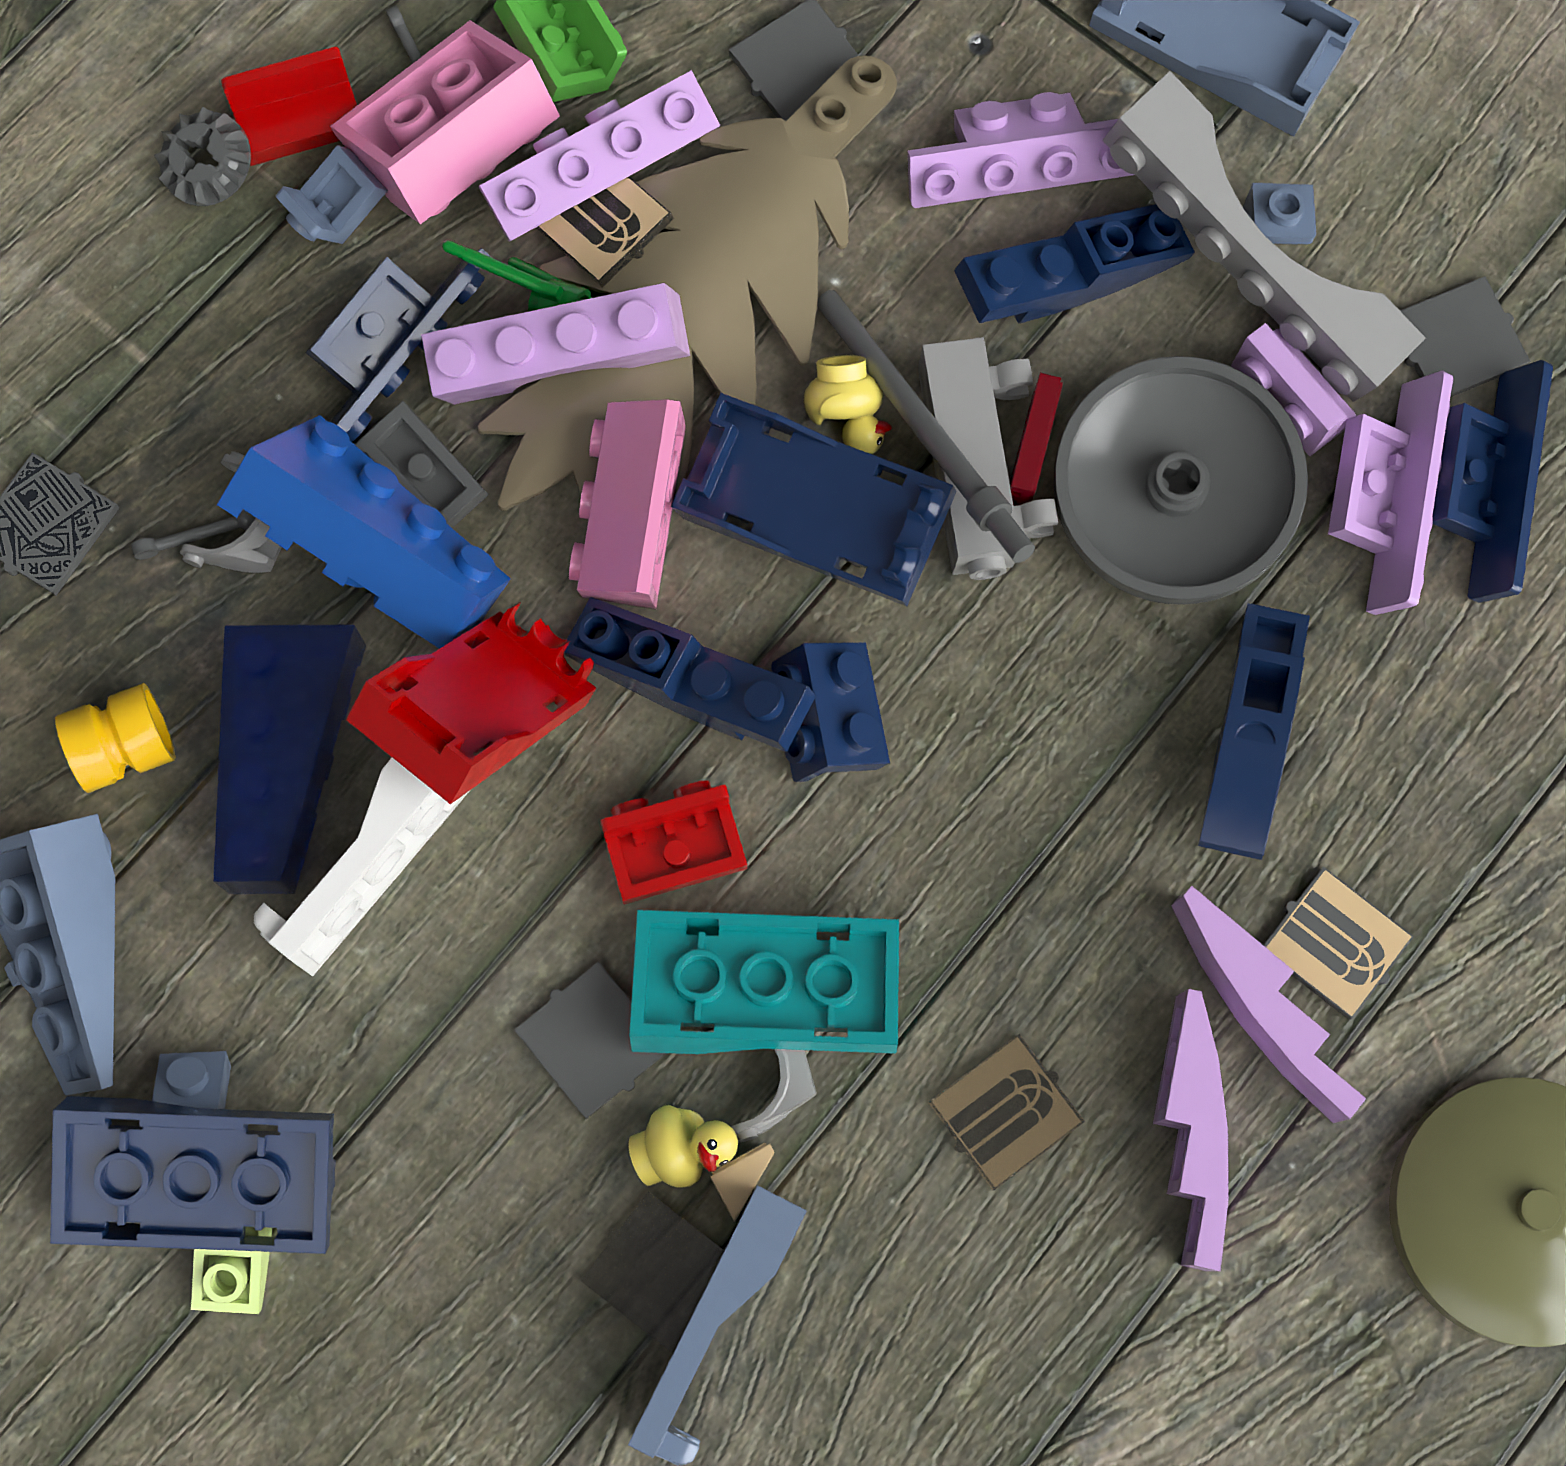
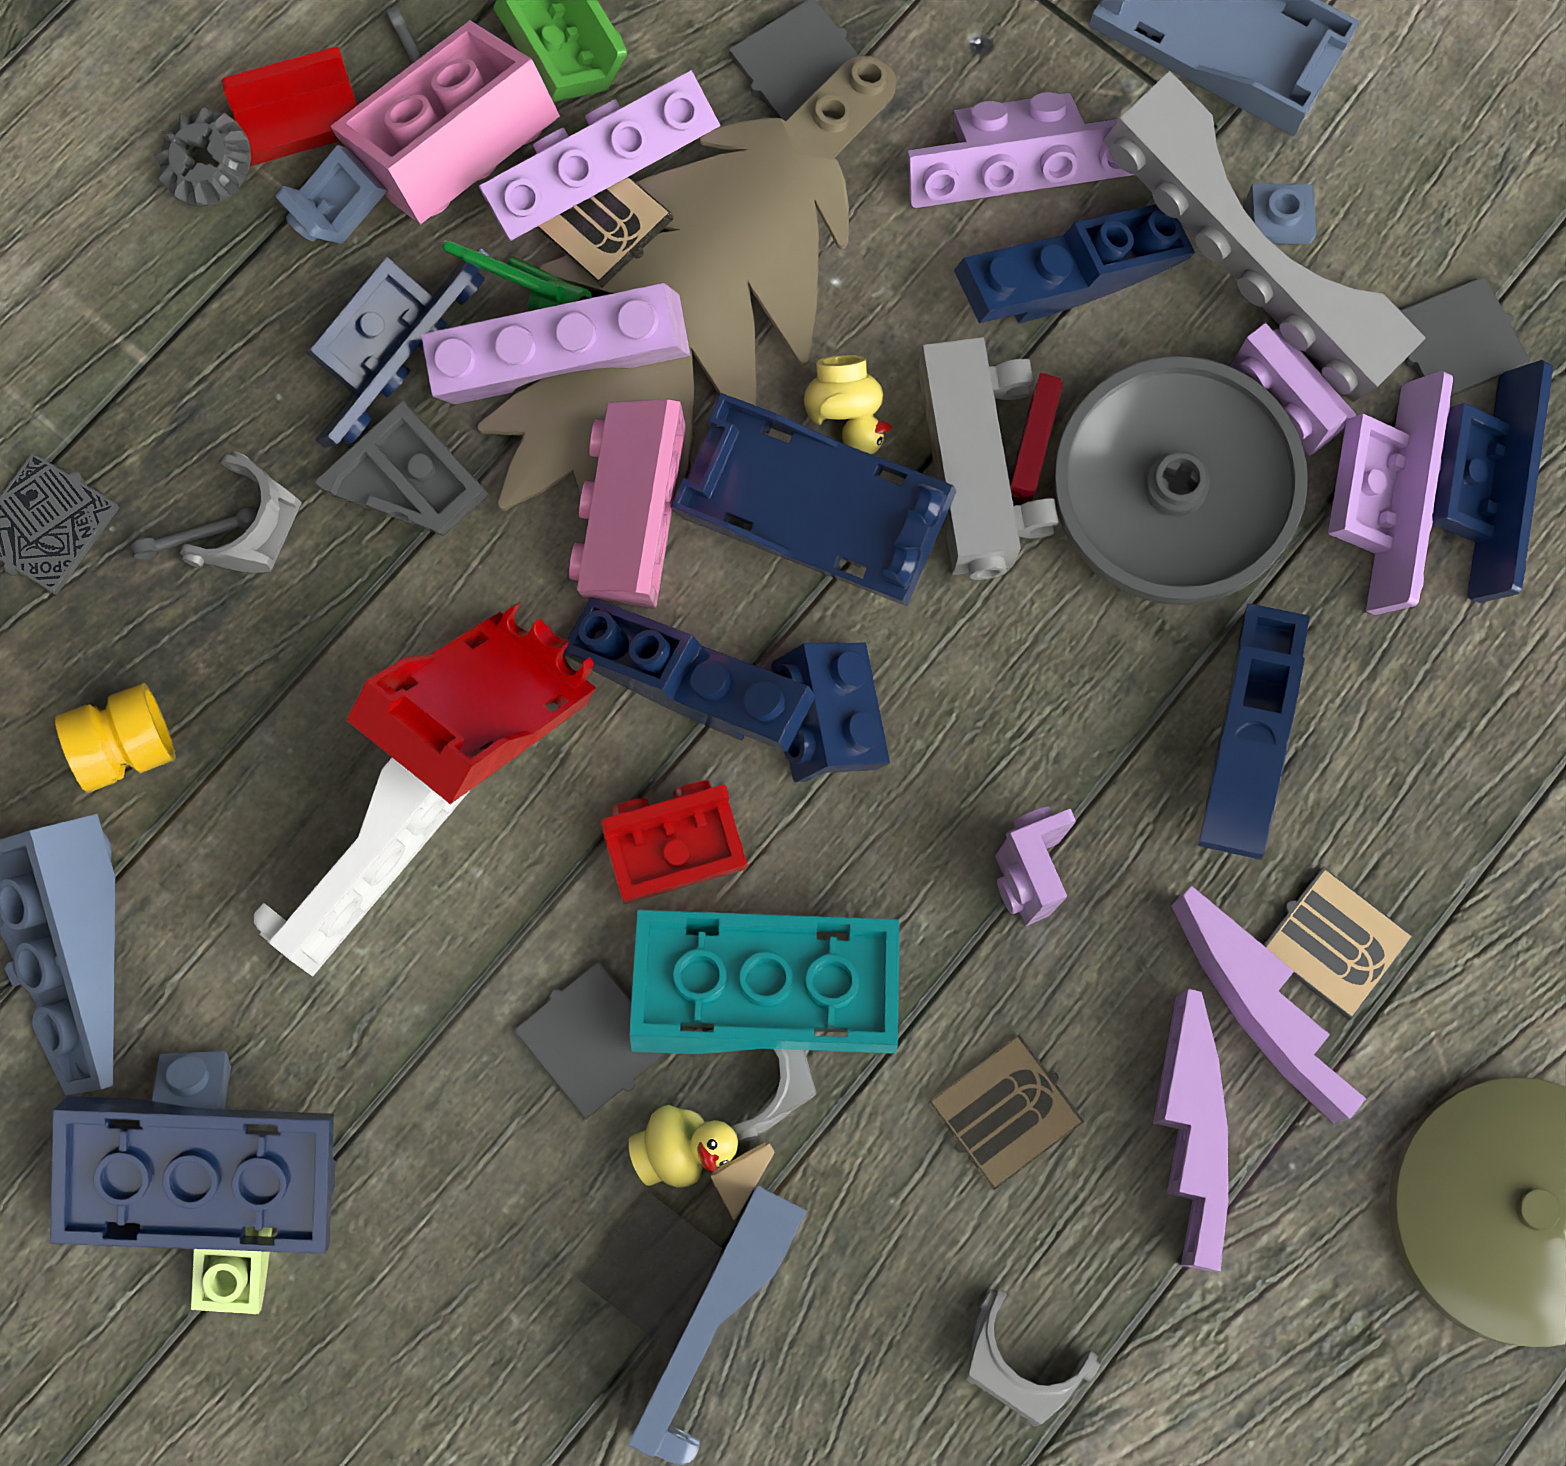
clear blue wedge [213,625,366,894] -> none
blue wedge [217,415,511,649] -> none
dark grey bar [817,290,1035,563] -> none
none -> light grey helmet [966,1288,1100,1427]
none -> lavender bracket [995,806,1076,926]

